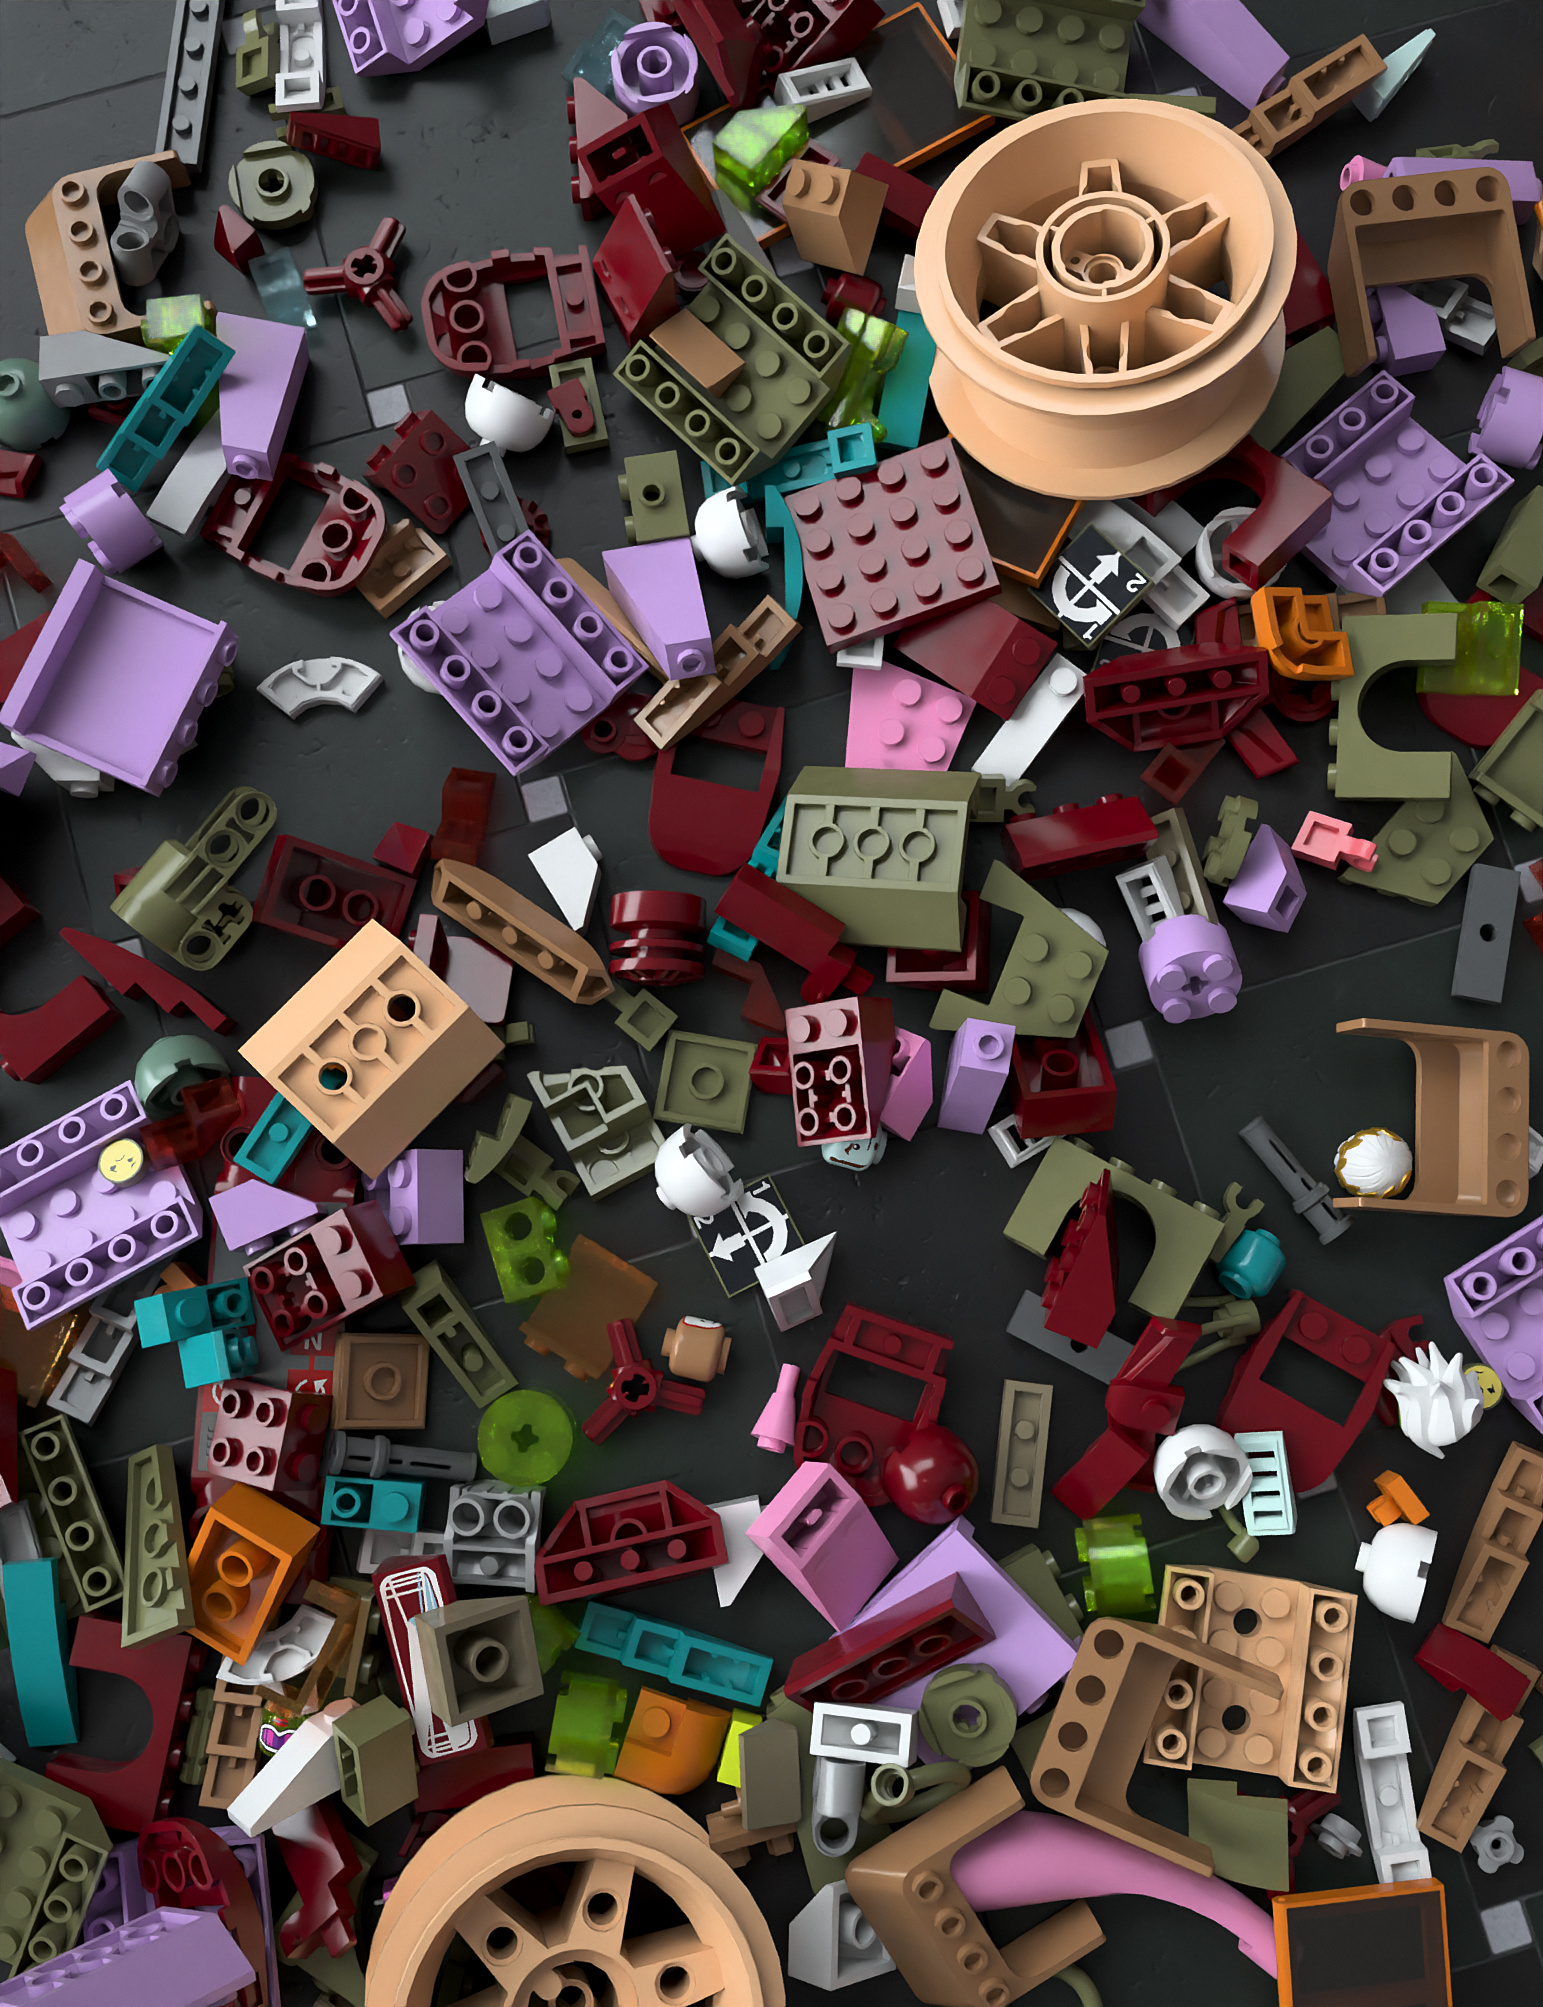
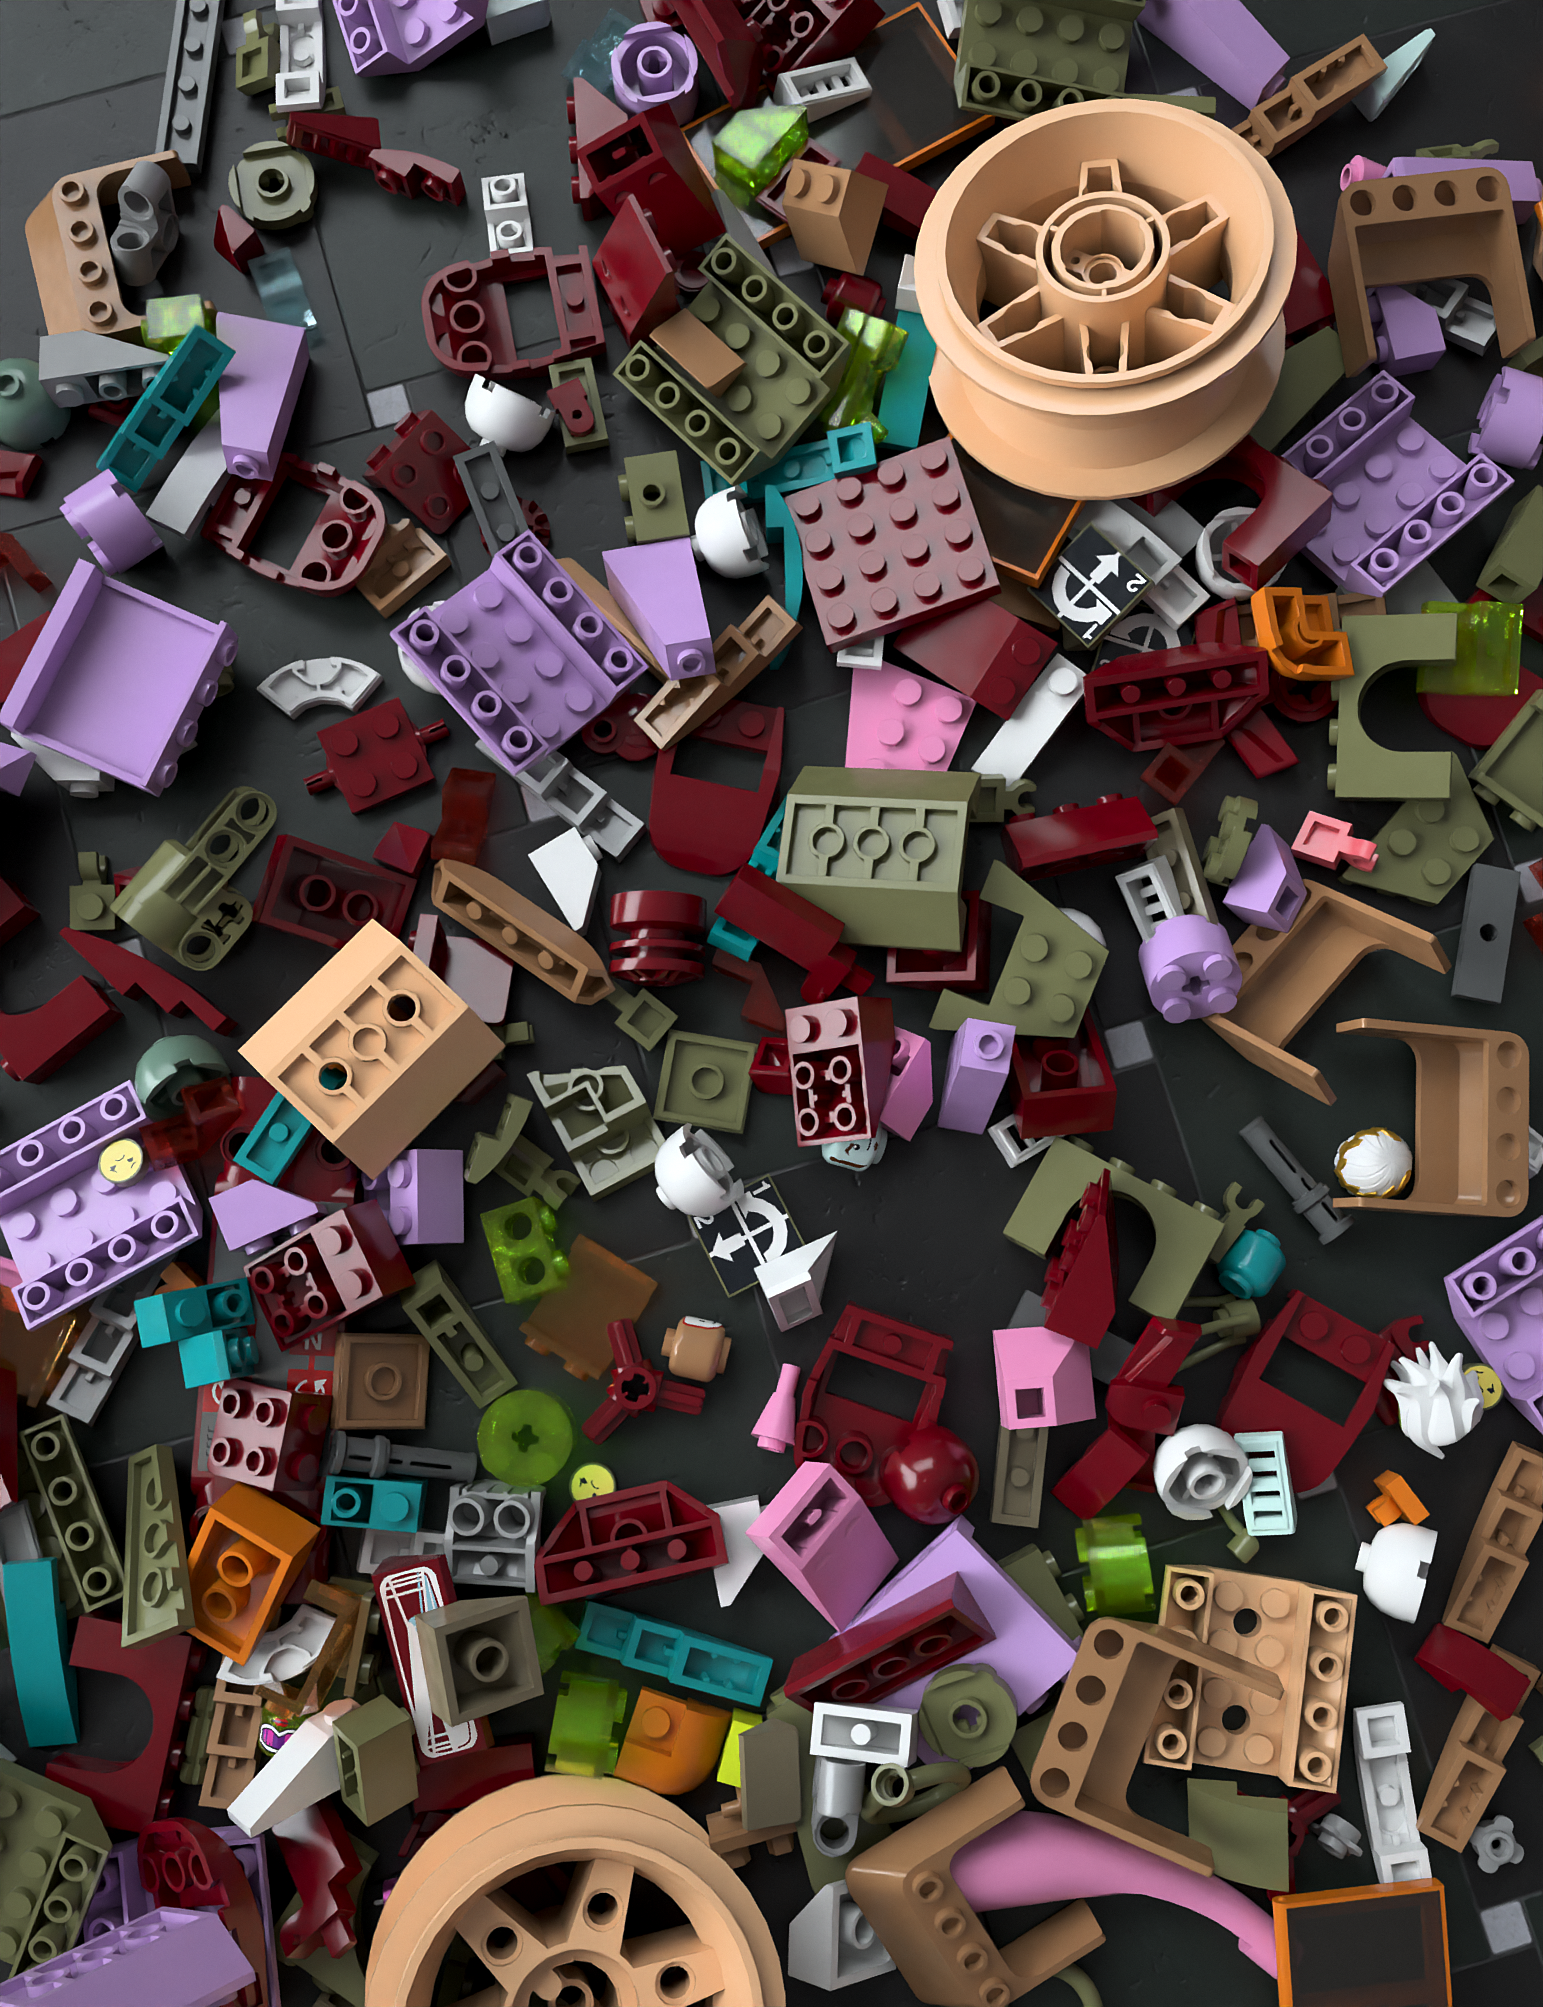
dark red bush [303,216,413,332] -> none
none -> olive plate [69,852,121,932]
none -> dark red plate [303,697,451,816]
none -> dark red slope [368,149,466,207]
none -> light grey slope [475,739,648,863]
none -> white slope [481,173,534,254]
none -> light yellow tile [569,1461,617,1501]
none -> bright pink slope [992,1326,1096,1430]
none -> medium nougat windscreen [1200,879,1452,1106]

